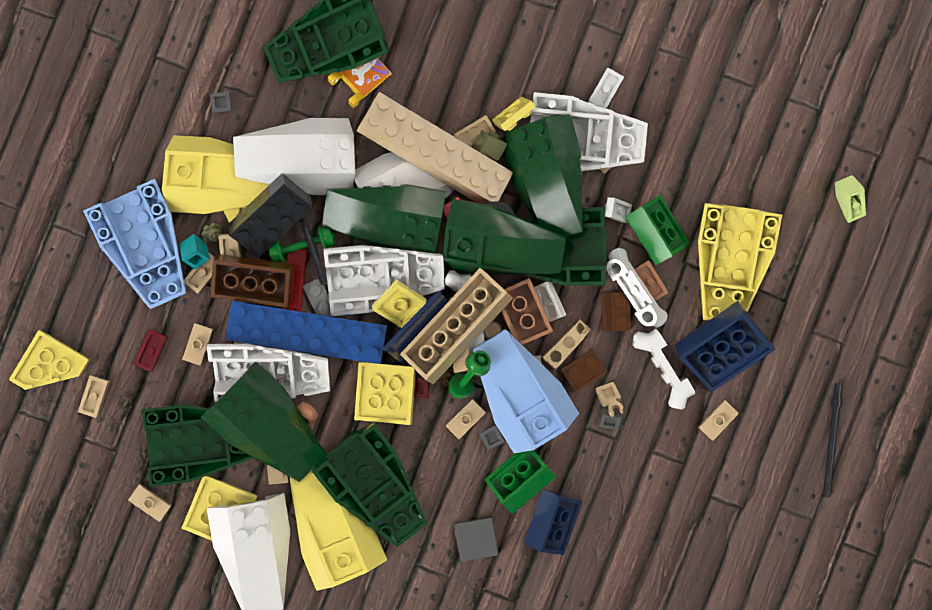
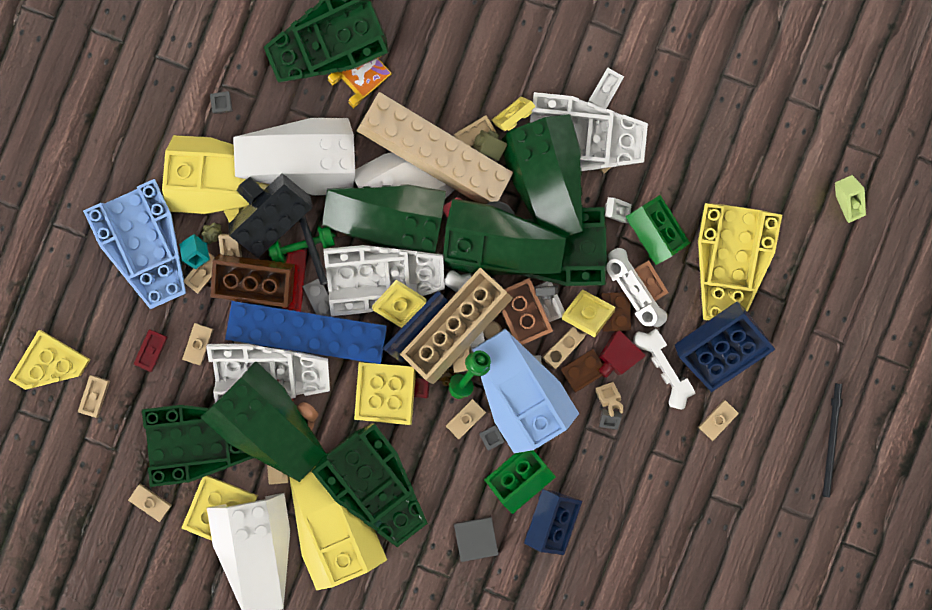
none -> black slope [236,177,264,205]
none -> dark grey plate [536,285,558,299]
none -> light yellow plate [562,289,615,337]
none -> dark red torso [598,330,646,378]

